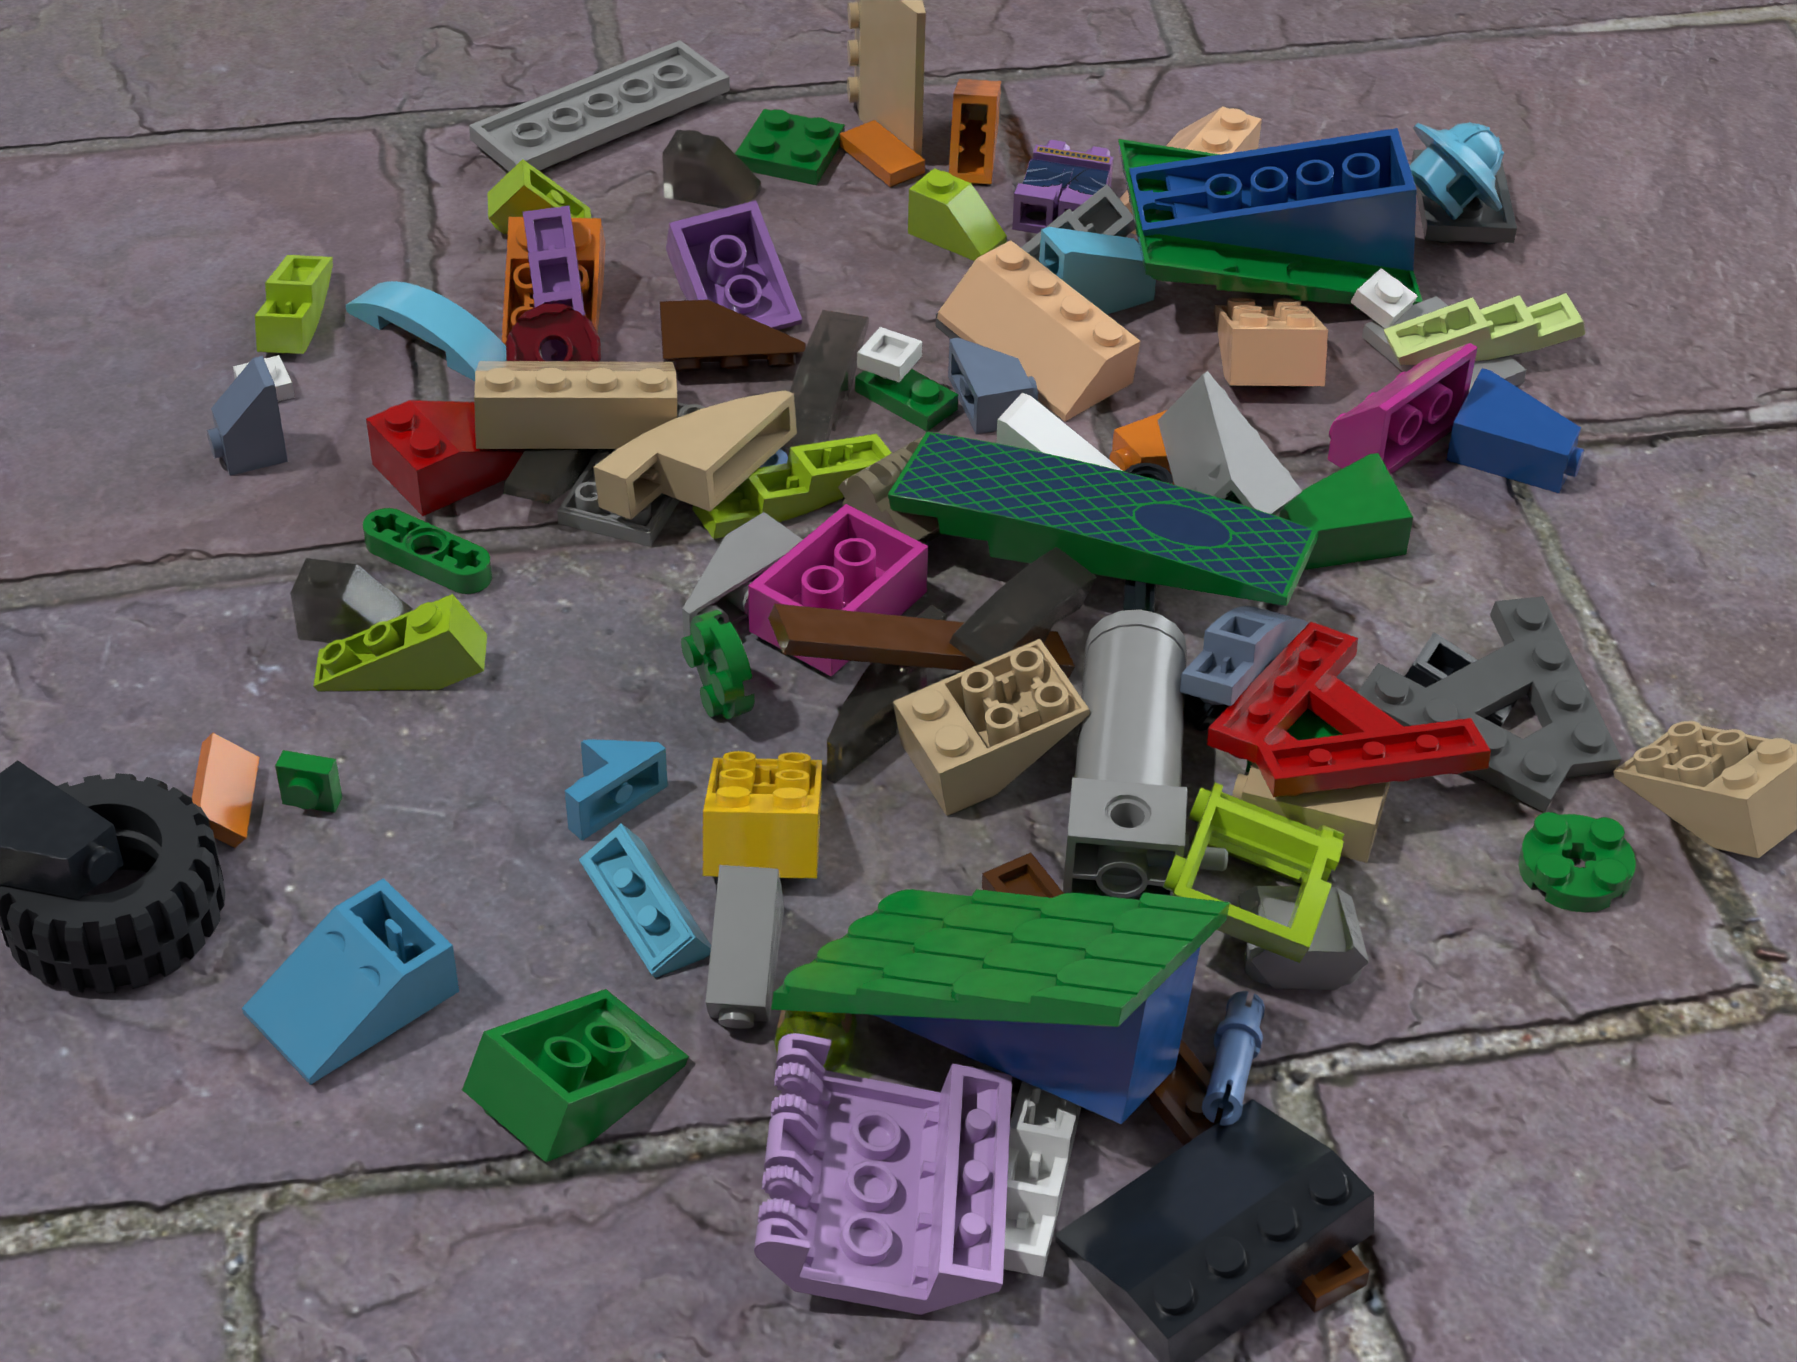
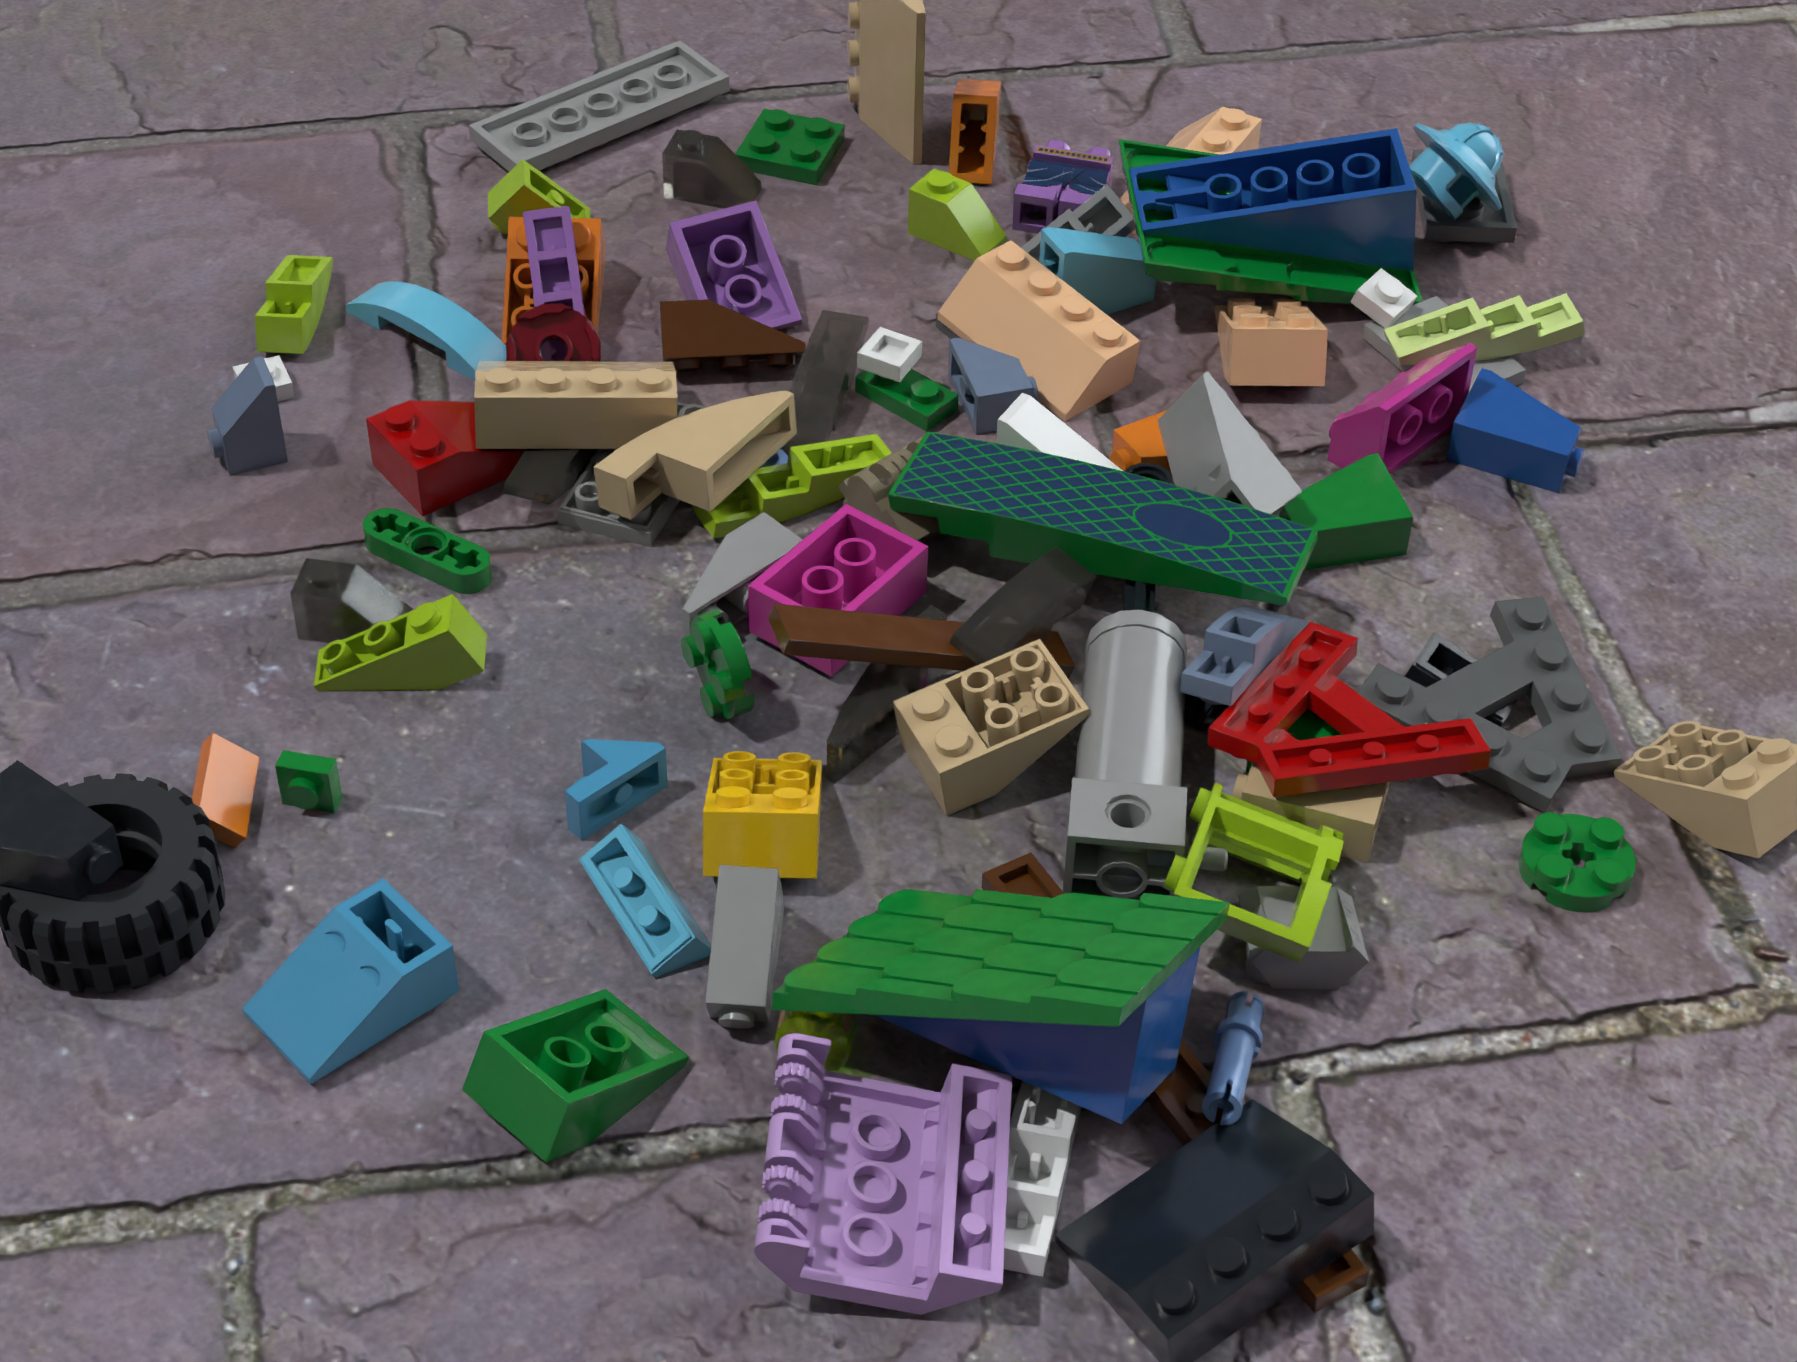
orange tile [840,120,925,187] -> none

